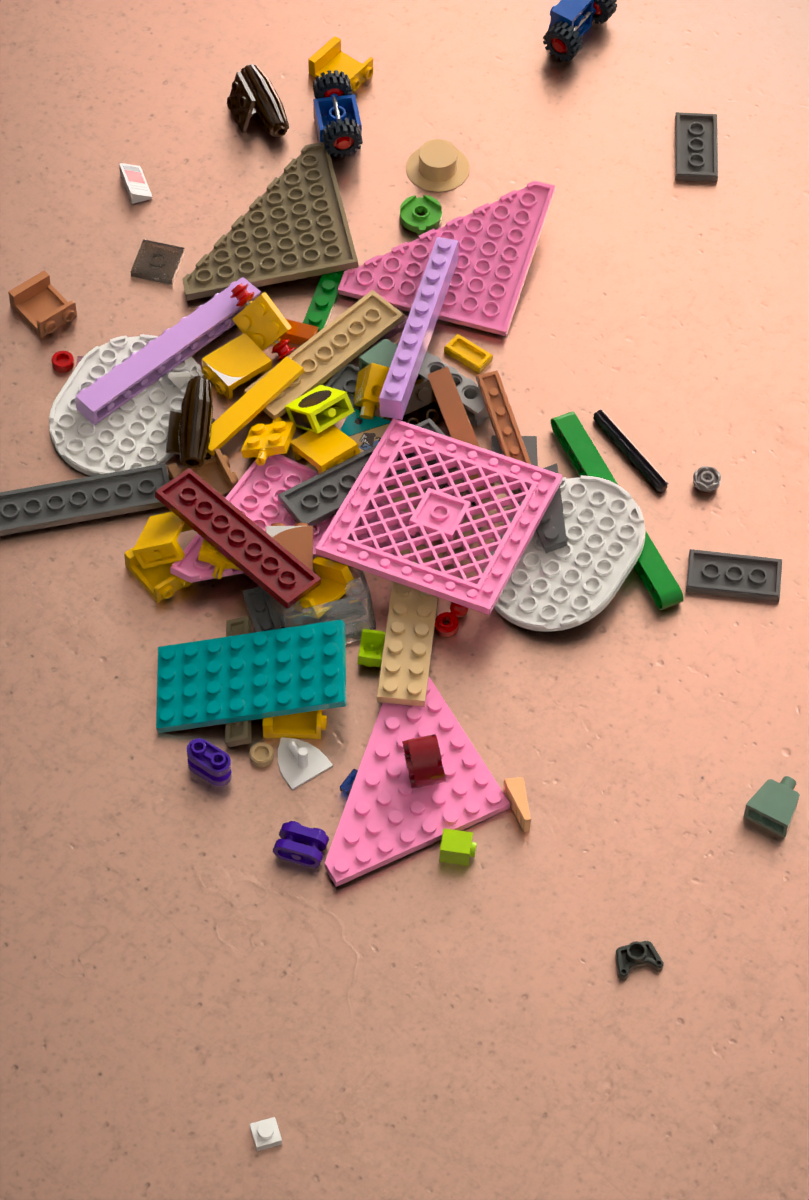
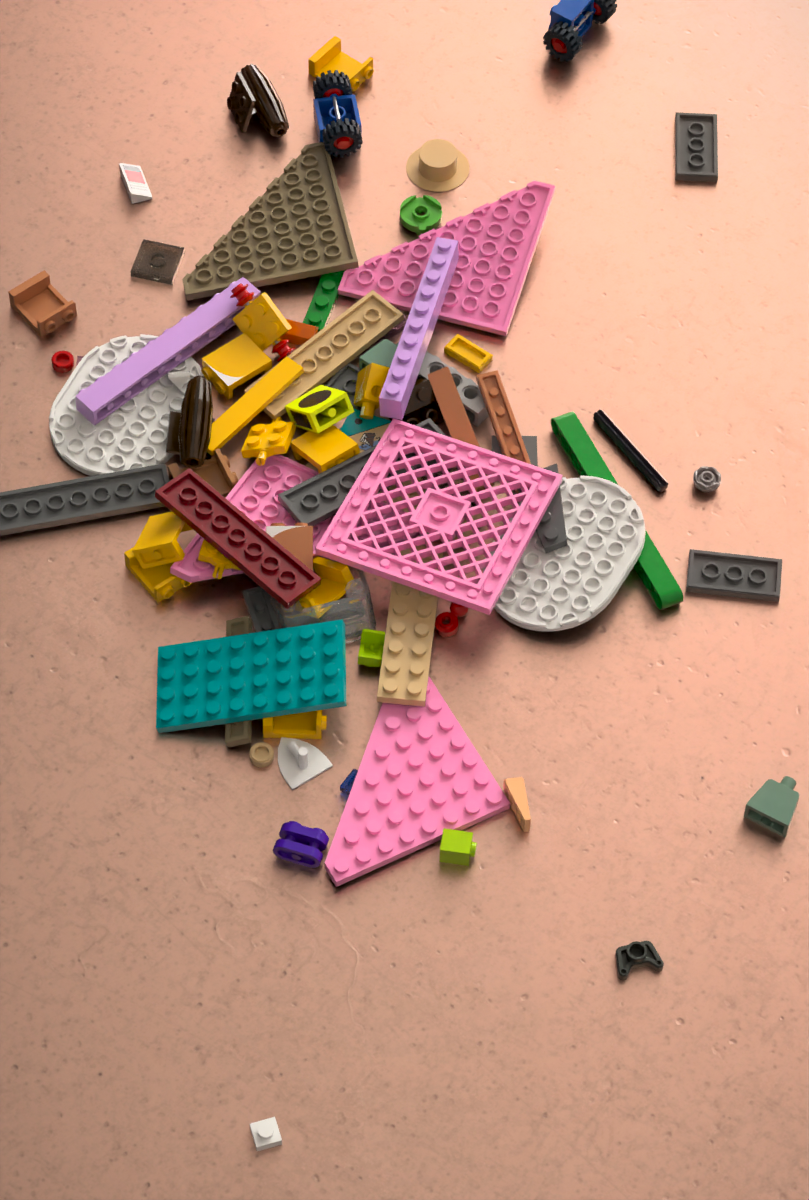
dark purple brick [187,738,232,787] -> none
dark red brick [402,734,446,788] -> none

